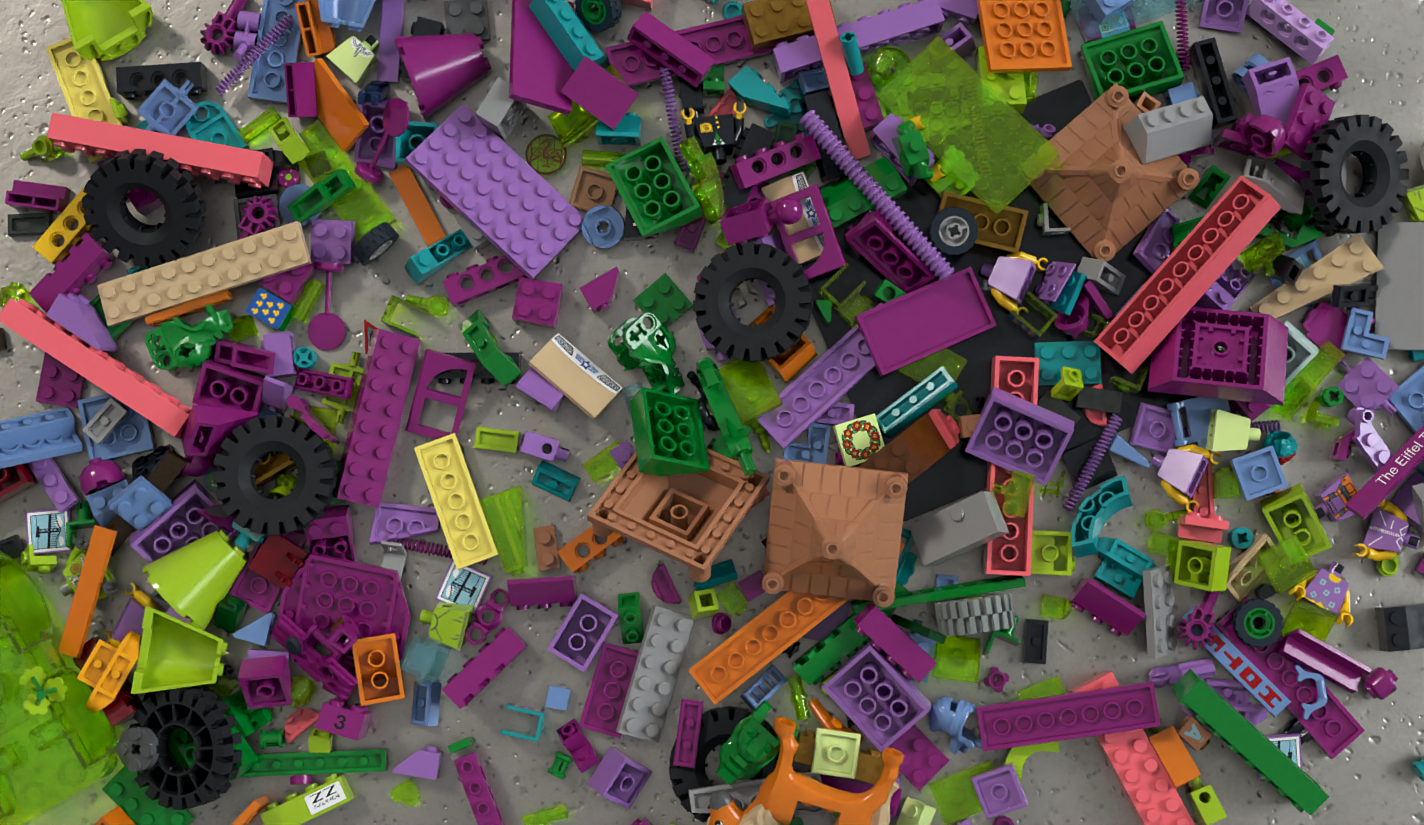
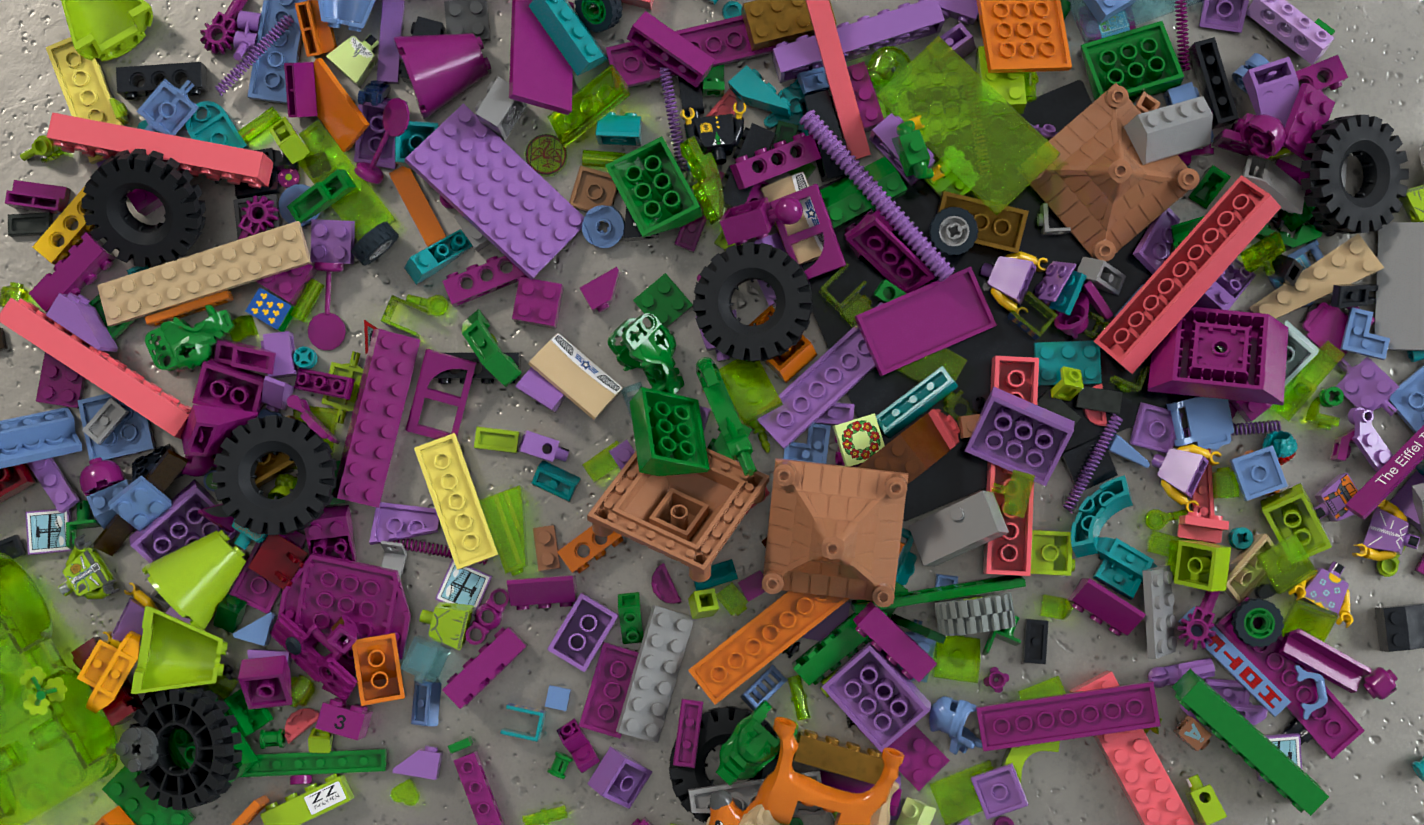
lime bracket [21,544,57,574] -> none
orange tile [58,525,117,658] -> none
magenta tile [561,56,639,130] -> none
black animal [687,371,718,431] -> none
magenta plate [712,612,731,634] -> none
orange piece [809,699,863,743] -> none
yellowish green tile [811,728,861,779] -> none
green slope [814,300,832,325] -> none
teal piece [840,31,864,76] -> none
clear neon green piece [1041,471,1065,498] -> none
orange piece [1148,725,1201,790] -> none
yellowish green torso [1206,409,1261,451] -> none

